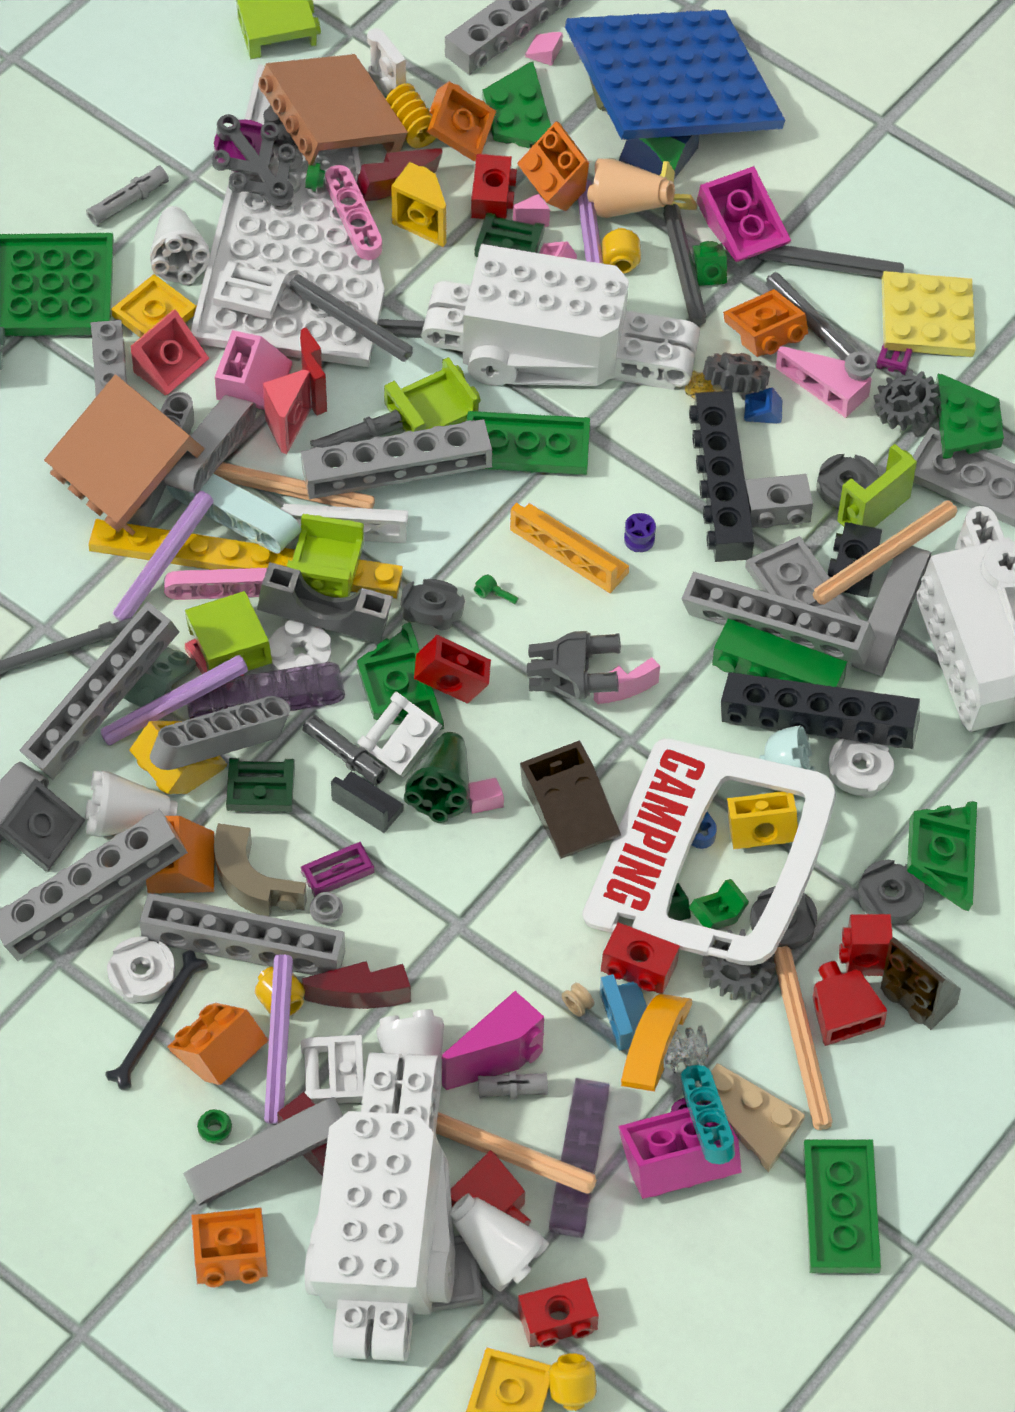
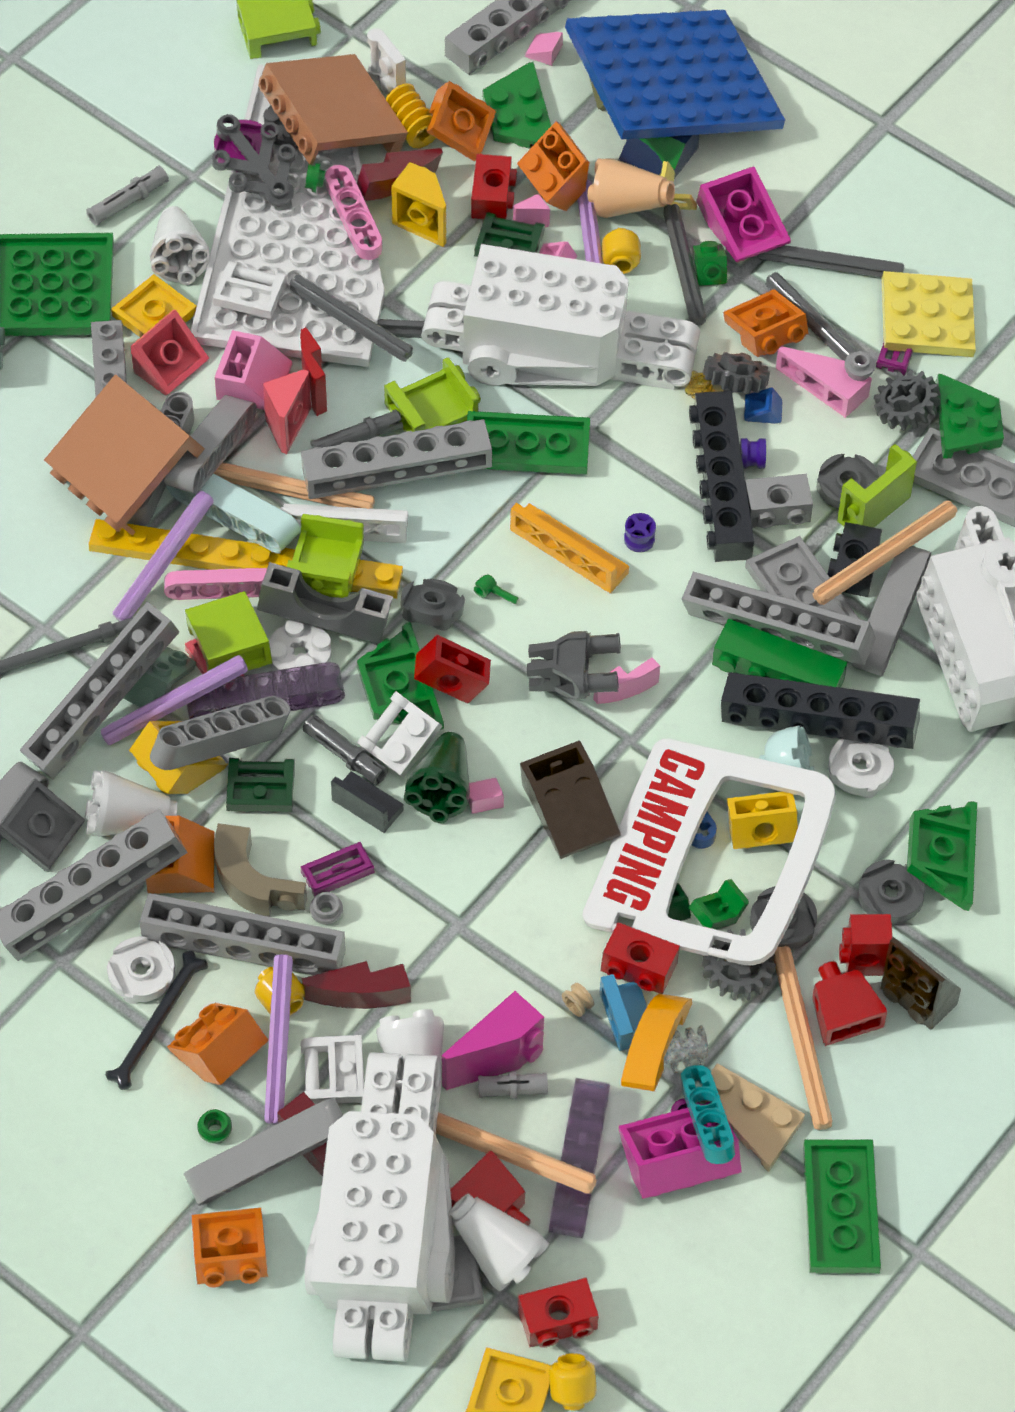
none -> dark purple wheel [740,438,766,469]

